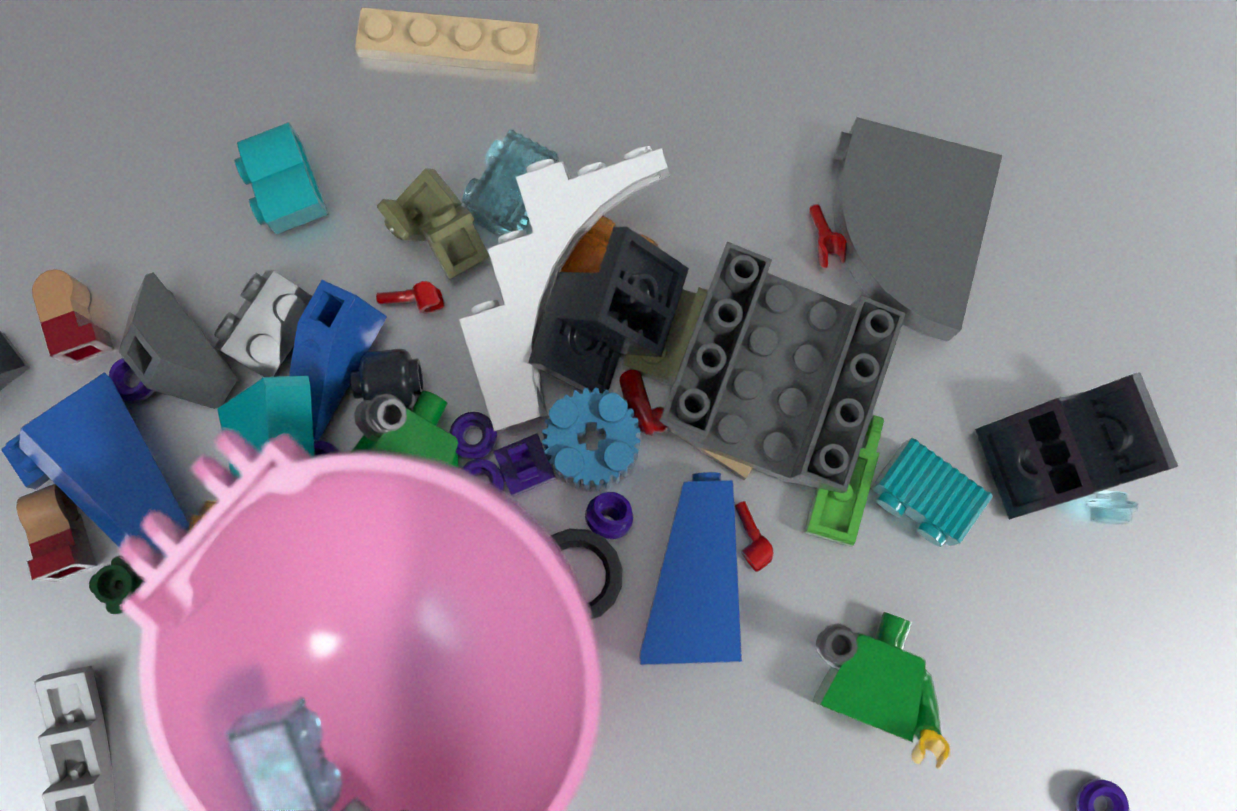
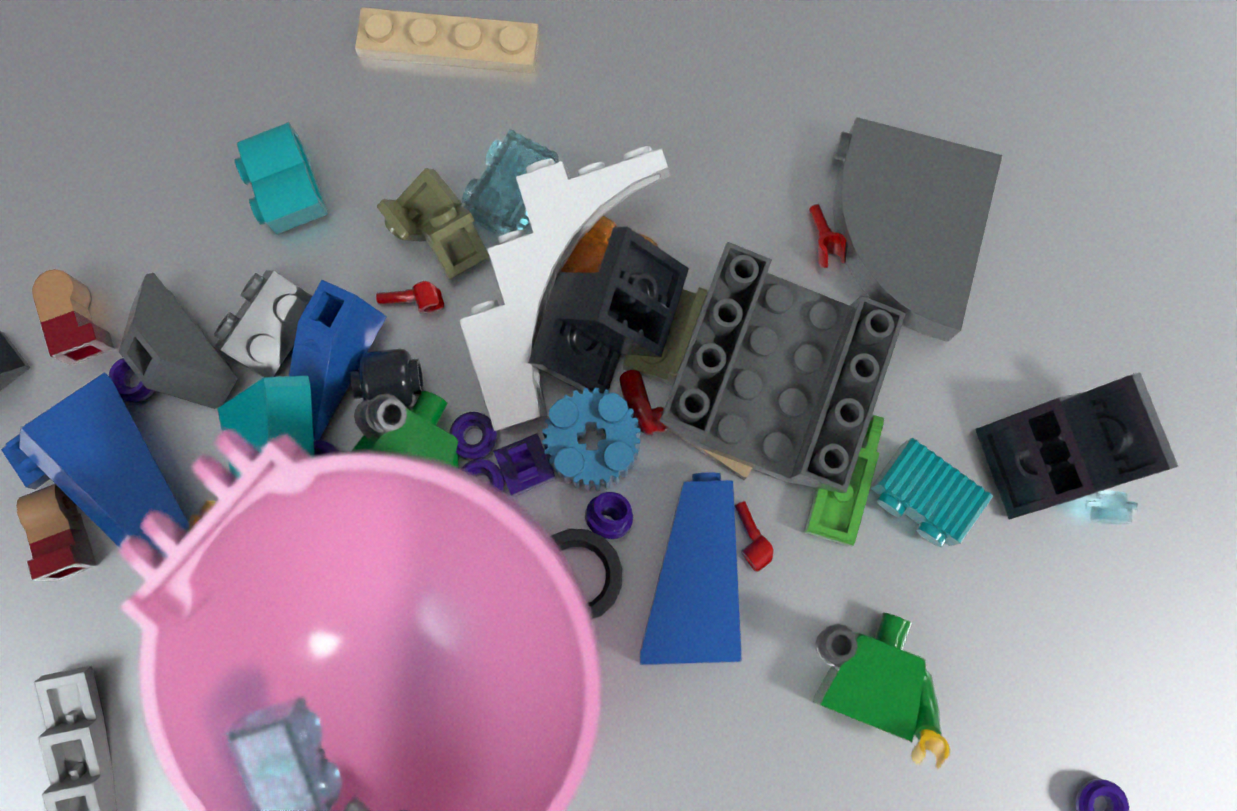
dark green plate [89,555,146,614] -> none

